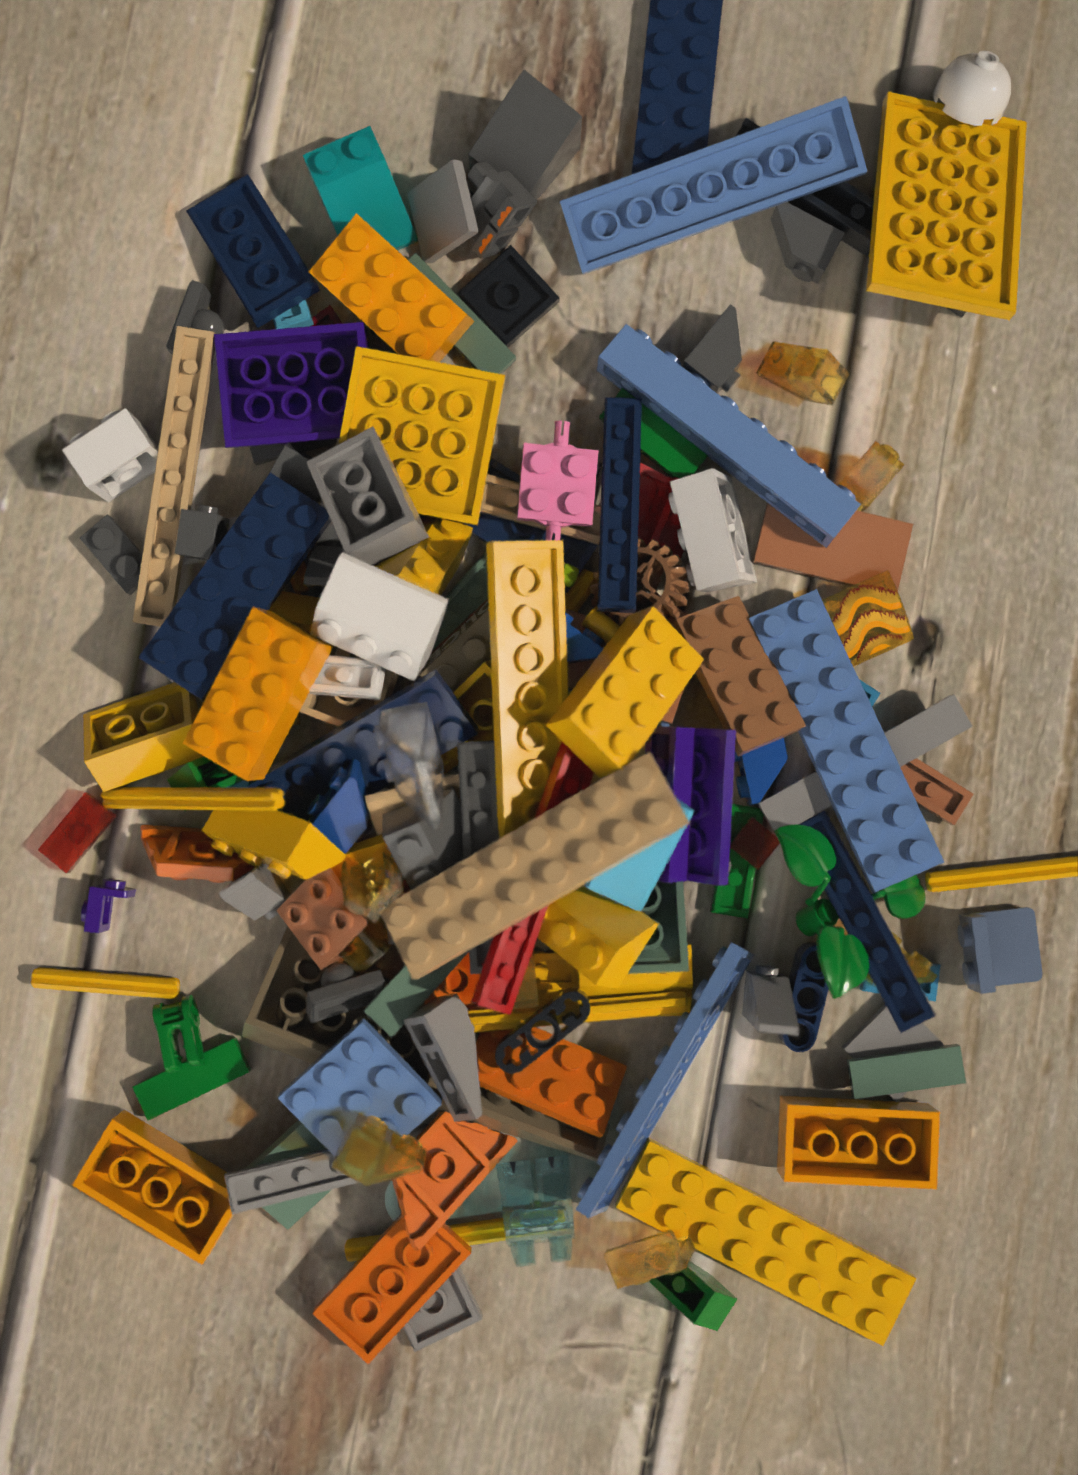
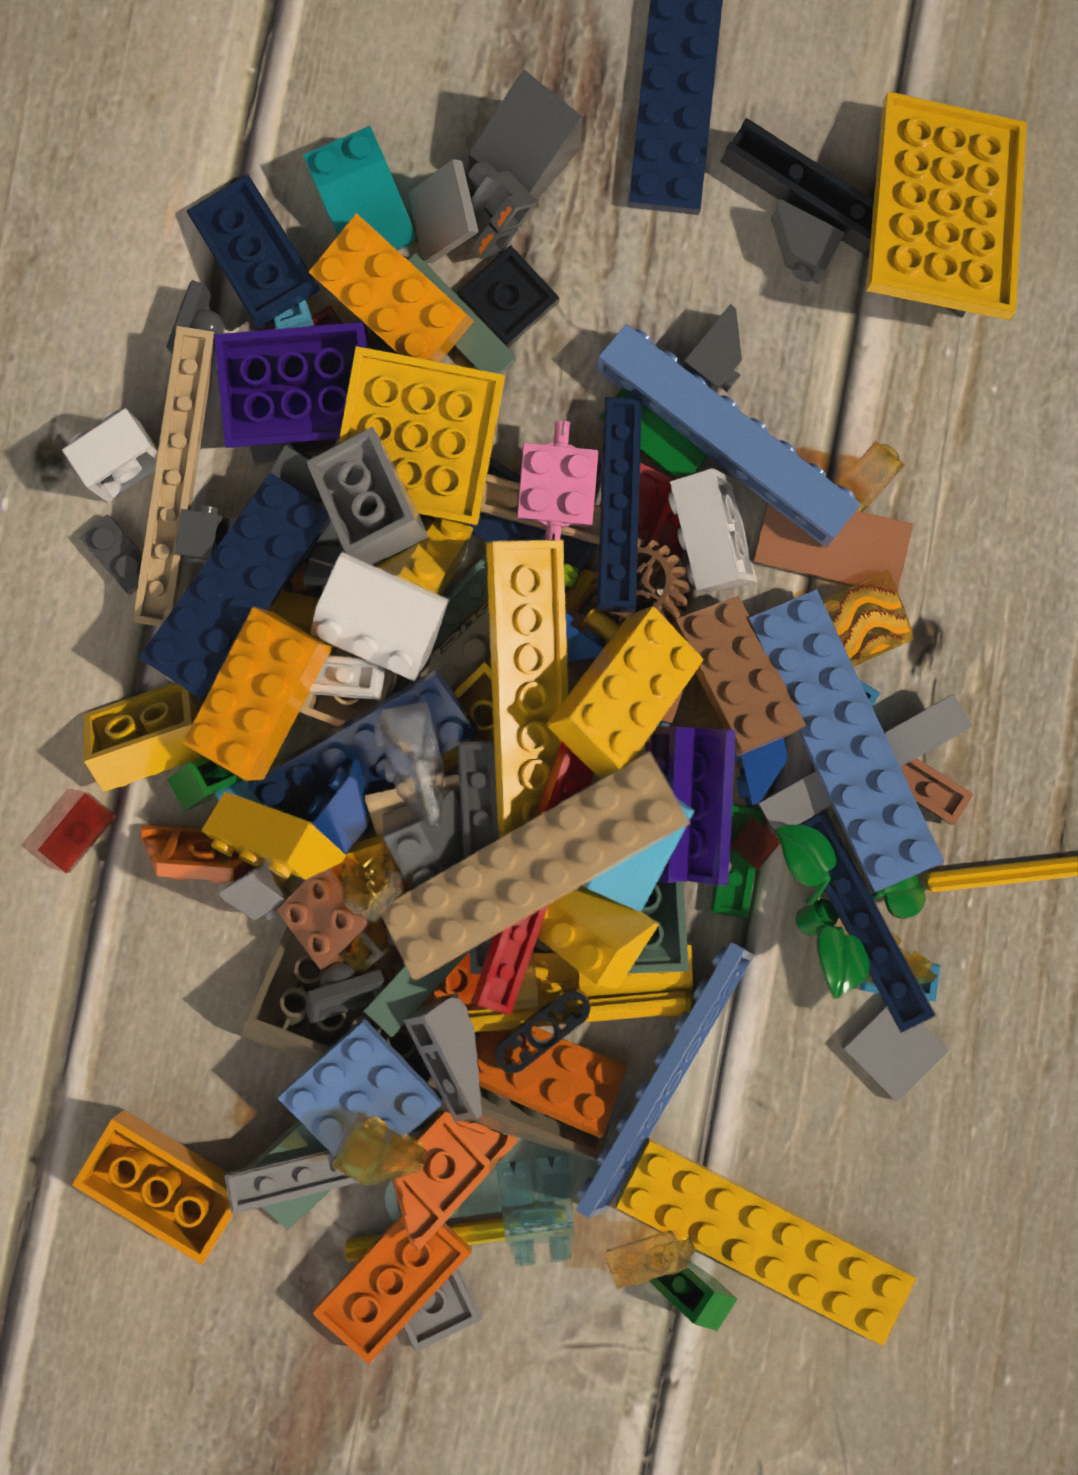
yellow axle [31,967,180,999] -> none
dark purple bracket [81,879,136,933] -> none
yellow axle [101,787,285,811] -> none
green tile [132,1037,251,1121] -> none
green piece [152,995,205,1073] -> none
medium blue plate [560,96,867,275] -> none
light grey slope [742,965,799,1035] -> none
clear yellow slope [756,341,849,406] -> none
dark blue beam [777,942,829,1052] -> none
light orange brick [777,1096,940,1189] -> none
sand green tile [846,1044,966,1099] -> none
white cylinder [933,51,1011,126] -> none
sand blue bracket [957,907,1043,994] -> none

